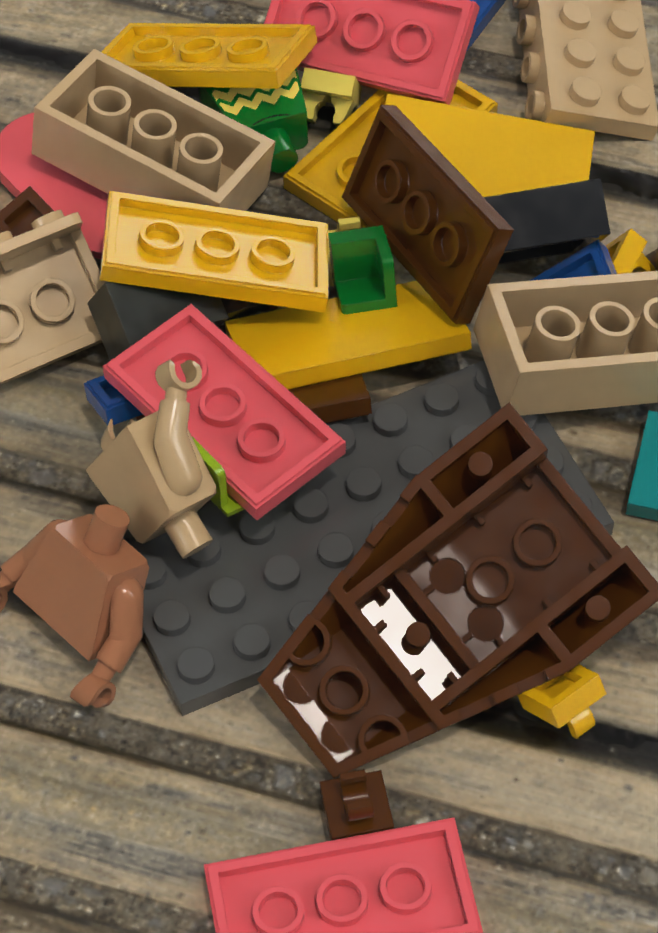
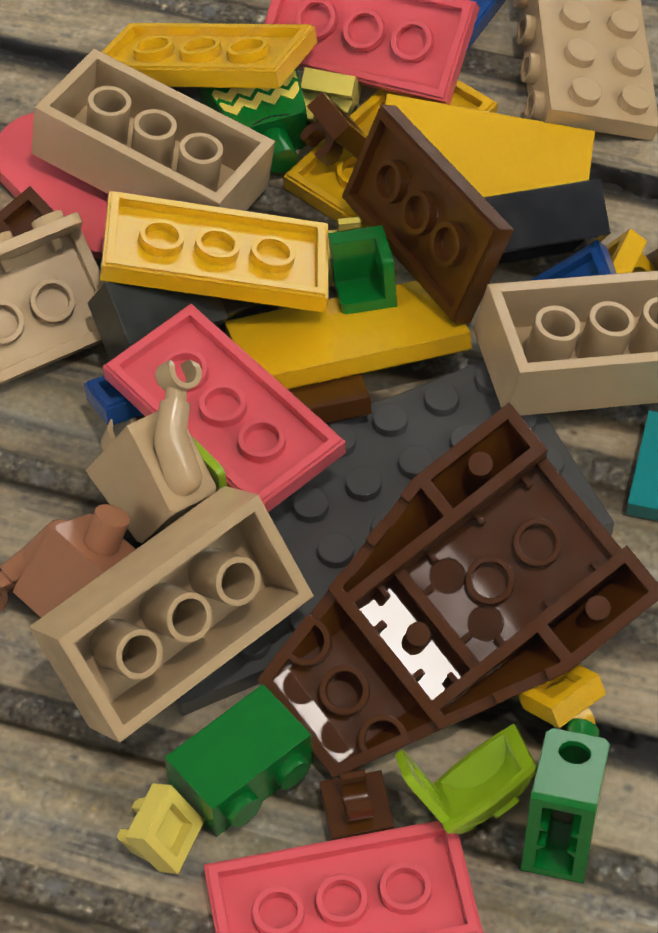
none -> tan brick [29,486,314,743]
none -> light yellow tile [117,783,205,874]
none -> green brick [165,684,313,837]
none -> reddish brown tile [300,92,367,166]
none -> lime piece [395,723,537,834]
none -> green torso [521,719,610,884]

